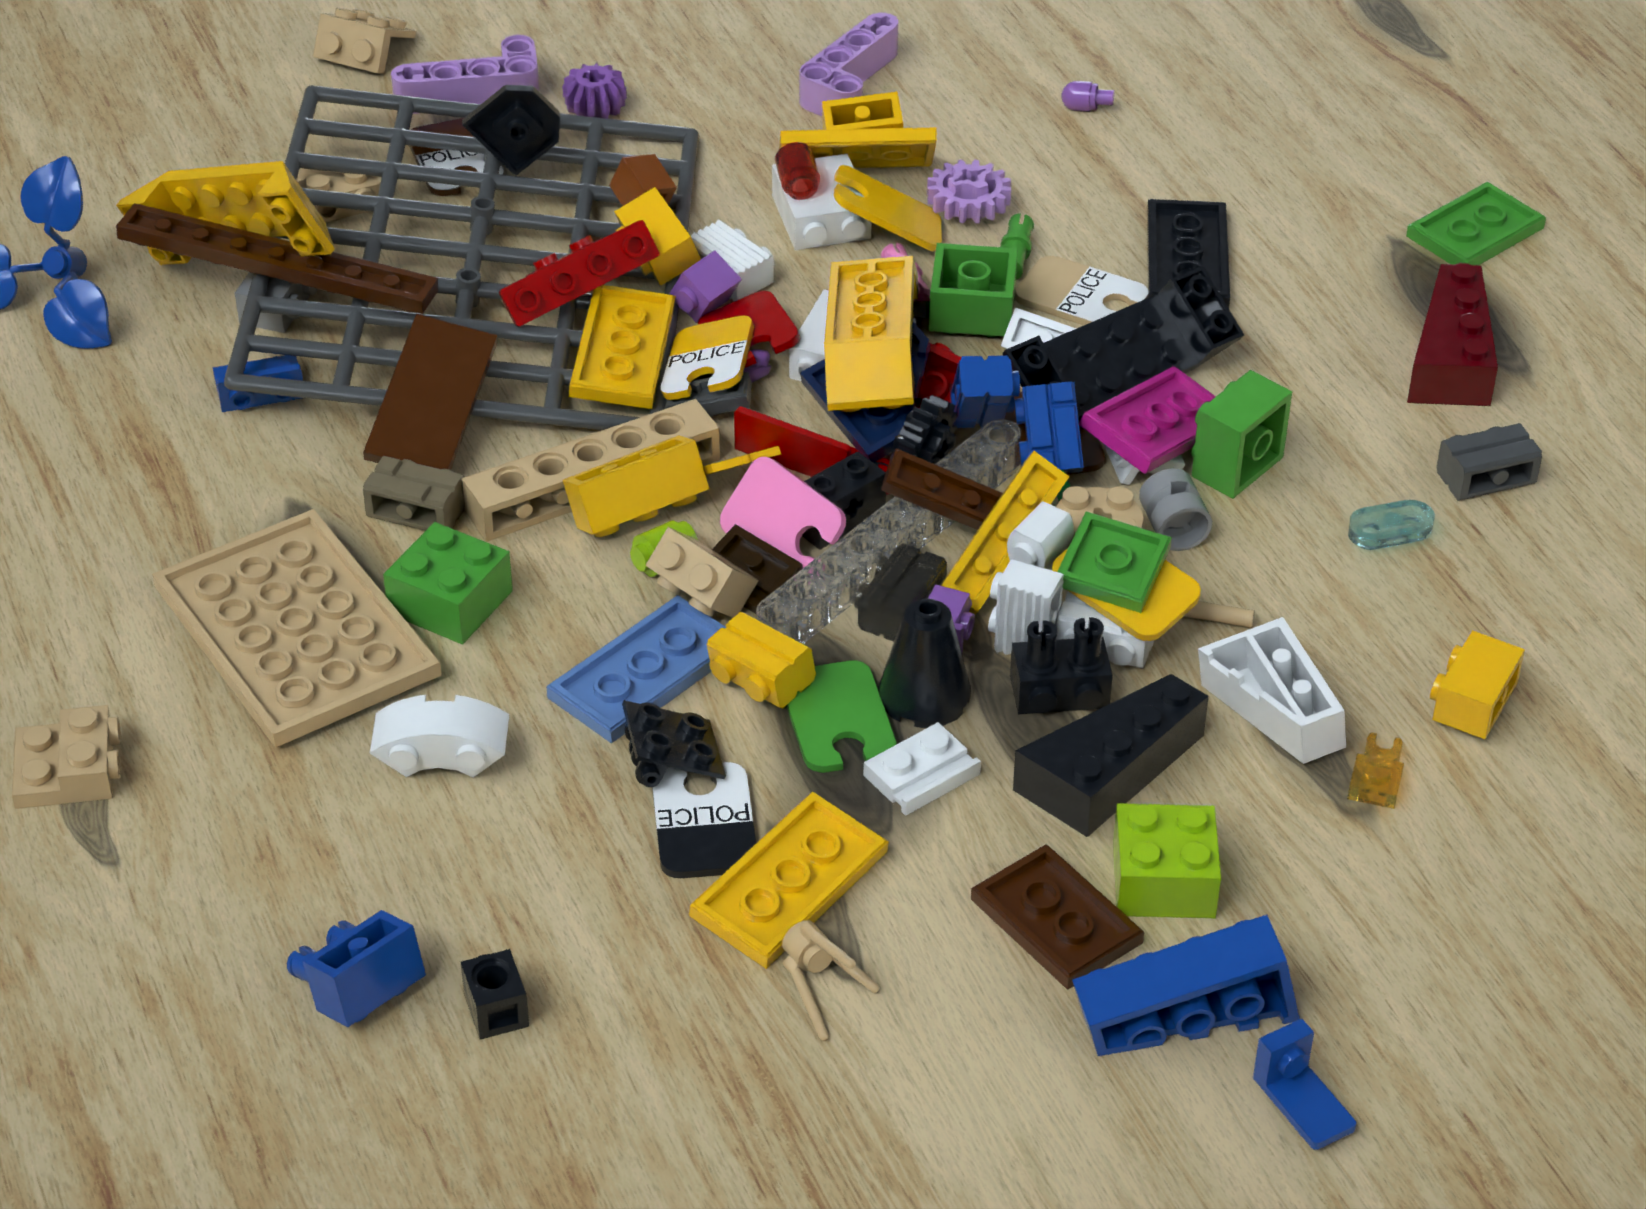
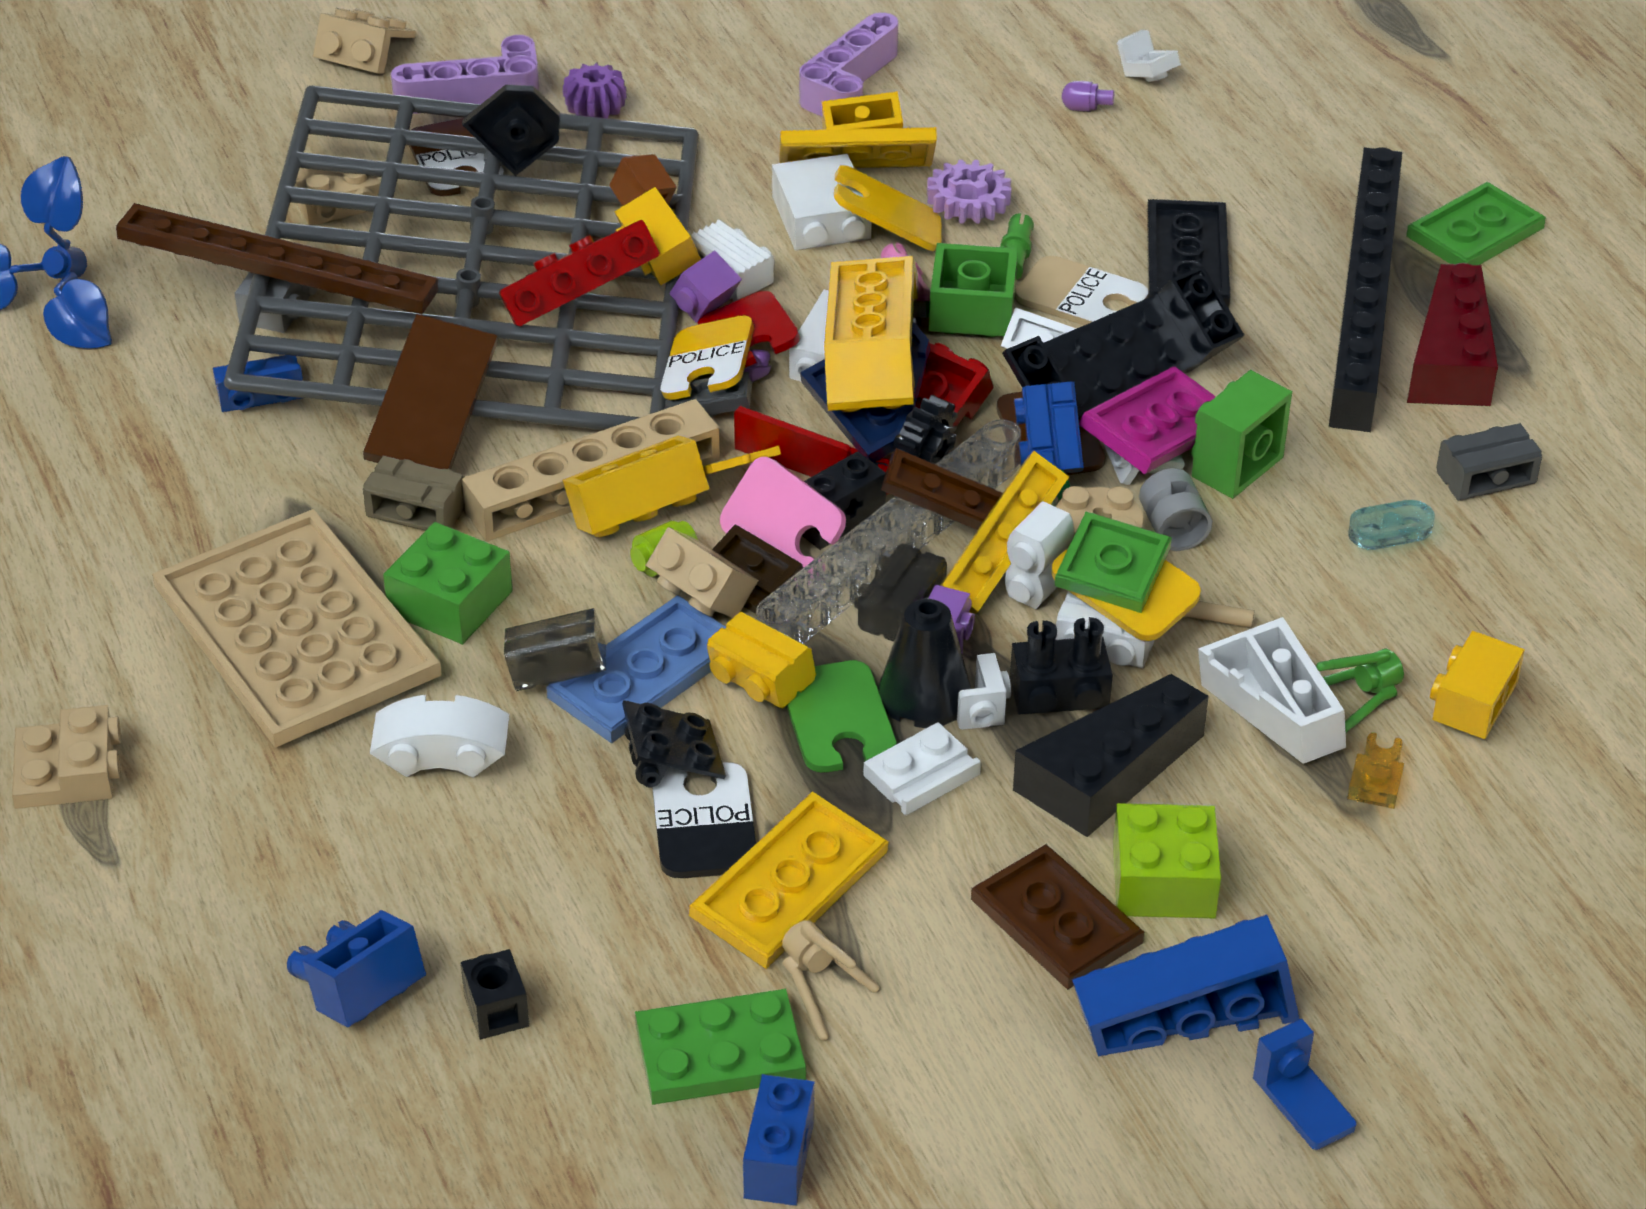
yellow slope [116,161,335,265] -> none
yellow tile [569,285,676,409] -> none
clear red brick [775,142,820,200] -> none
blue brick [950,355,1020,428] -> none
white brick [988,559,1064,655] -> none
none -> clear smoke brick [504,608,606,692]
none -> bright green plate [635,989,806,1105]
none -> blue brick [743,1074,814,1206]
none -> white bracket [957,653,1011,730]
none -> white bracket [1117,30,1181,82]
none -> bright green plant [1316,648,1404,733]
none -> black brick [1328,147,1403,432]

